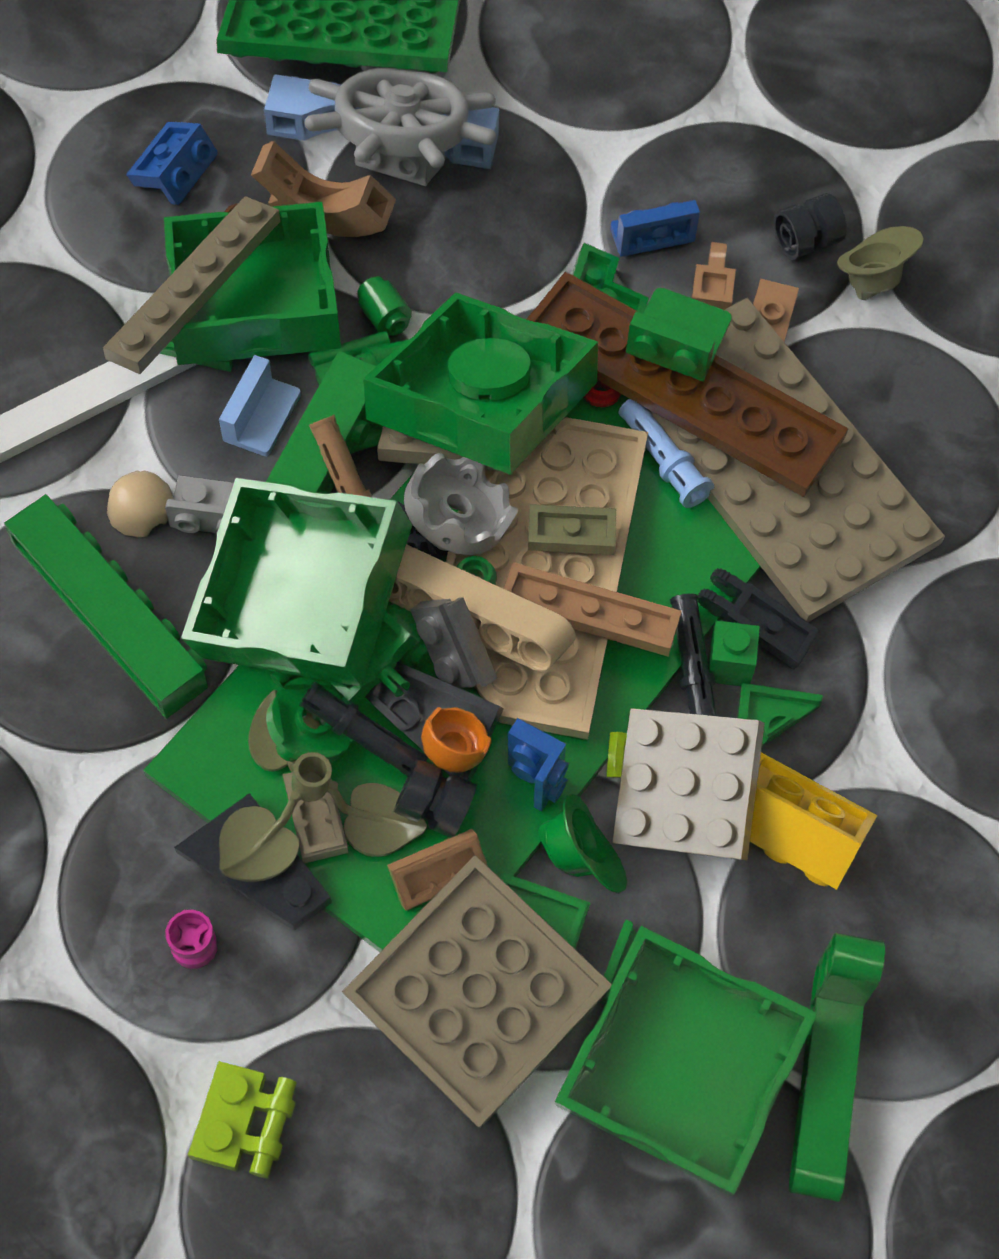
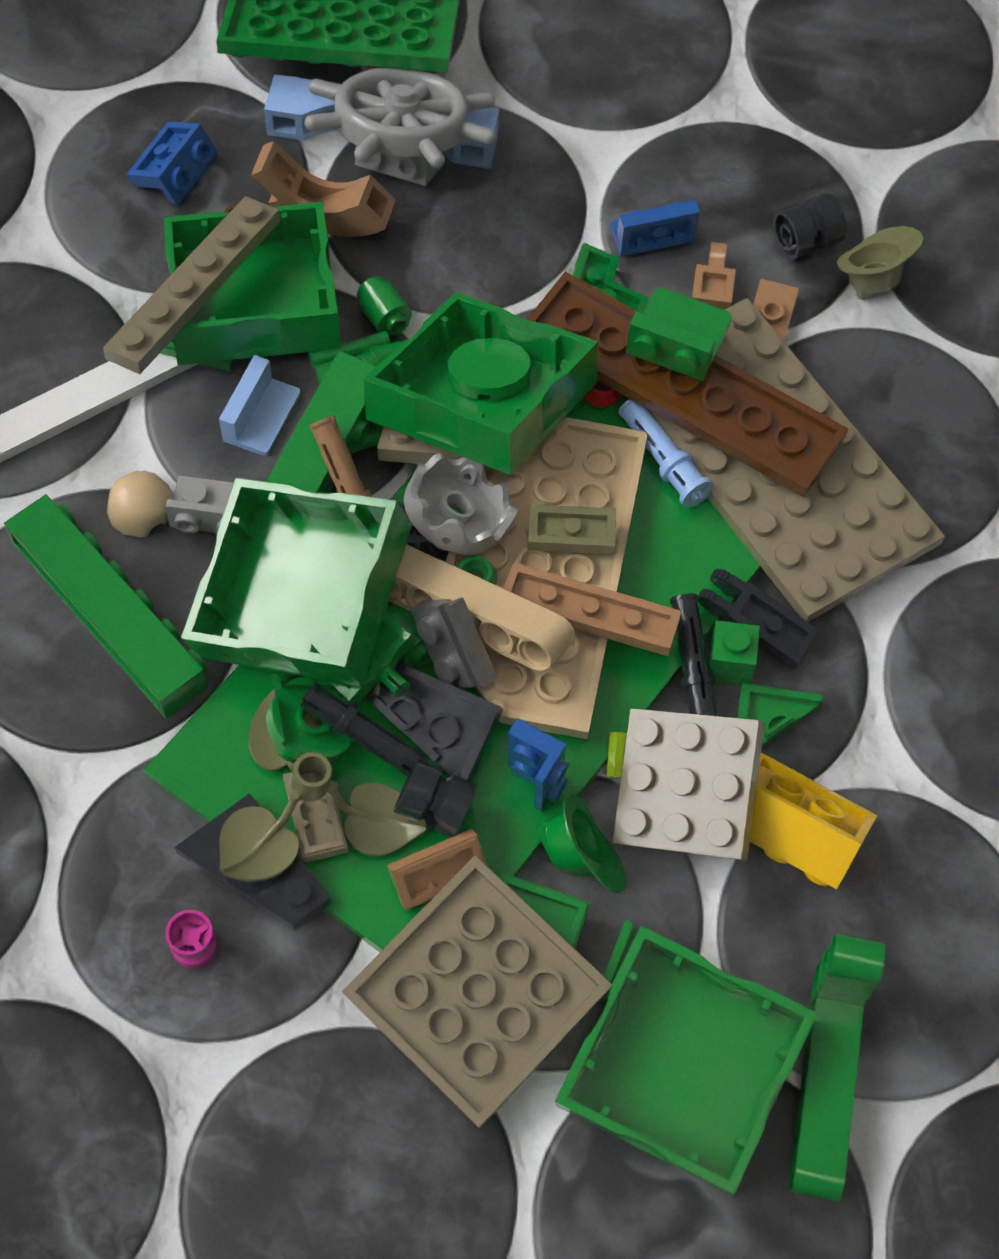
lime plate [188,1061,297,1178] -> none
orange hair [421,707,492,773] -> none

